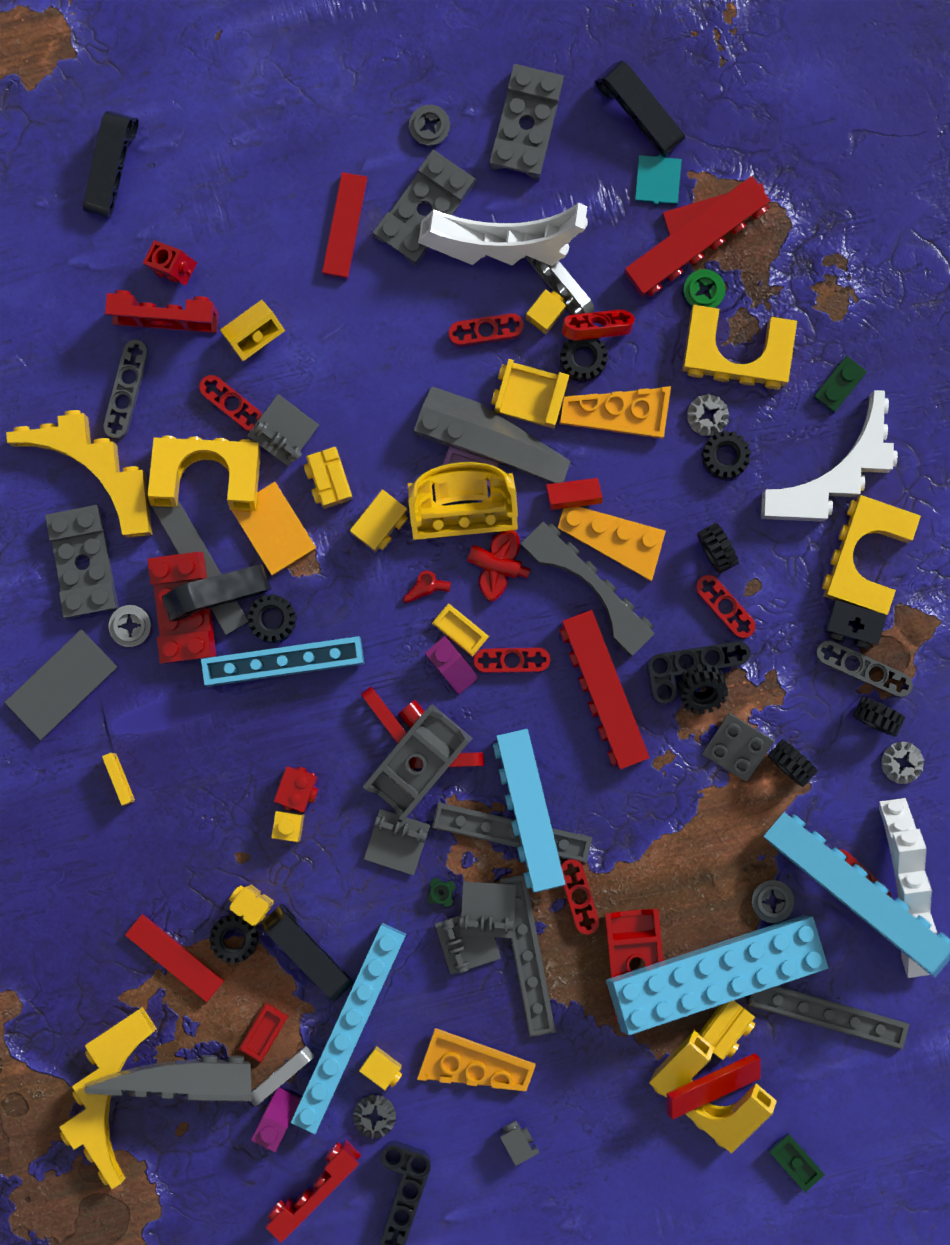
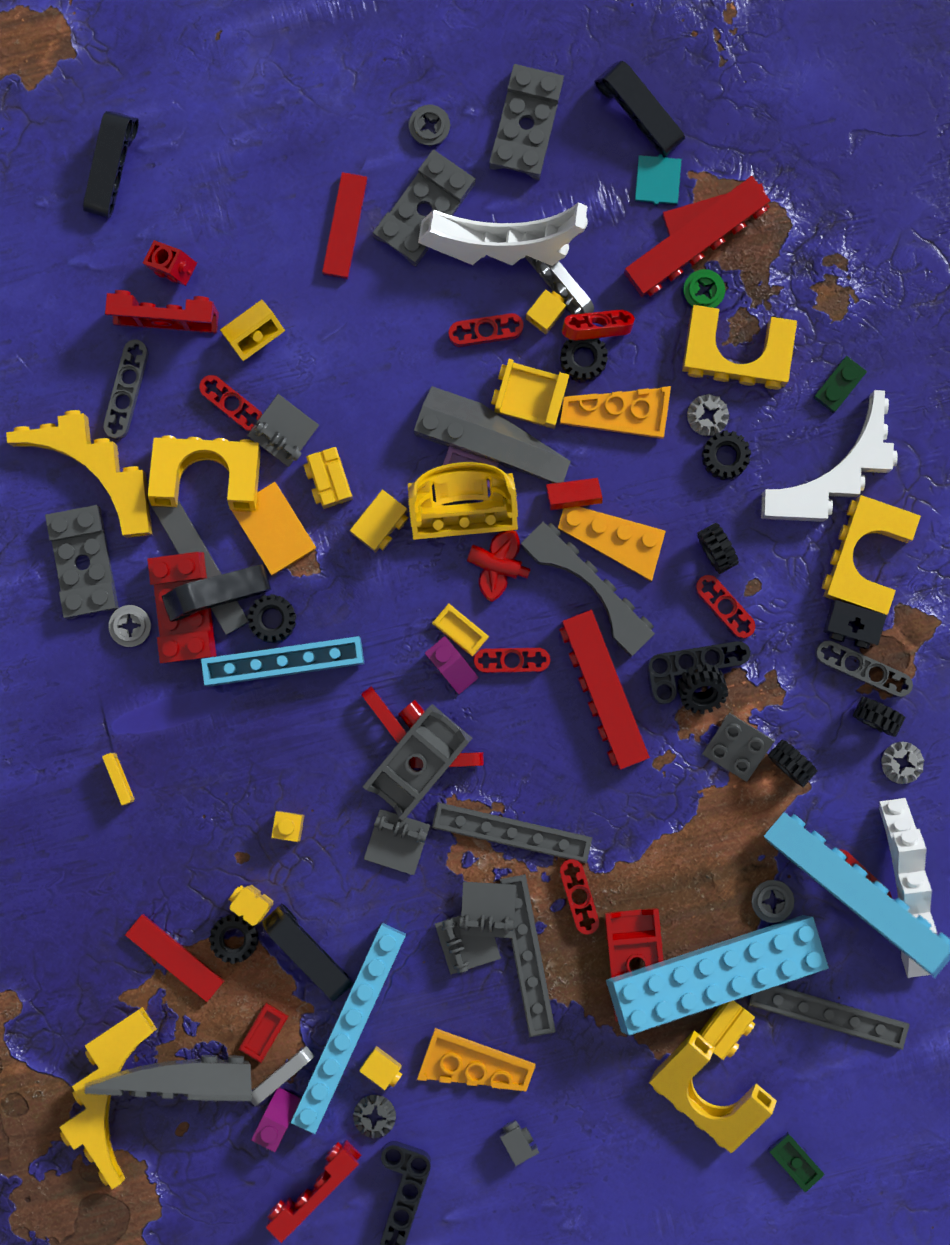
dark grey tile [5,629,119,740] -> none
red head [274,766,319,813] -> none
red animal [402,570,451,603] -> none
dark green plate [427,878,456,907] -> none
medium azure brick [492,729,565,893] -> none
red tile [667,1053,761,1120] -> none

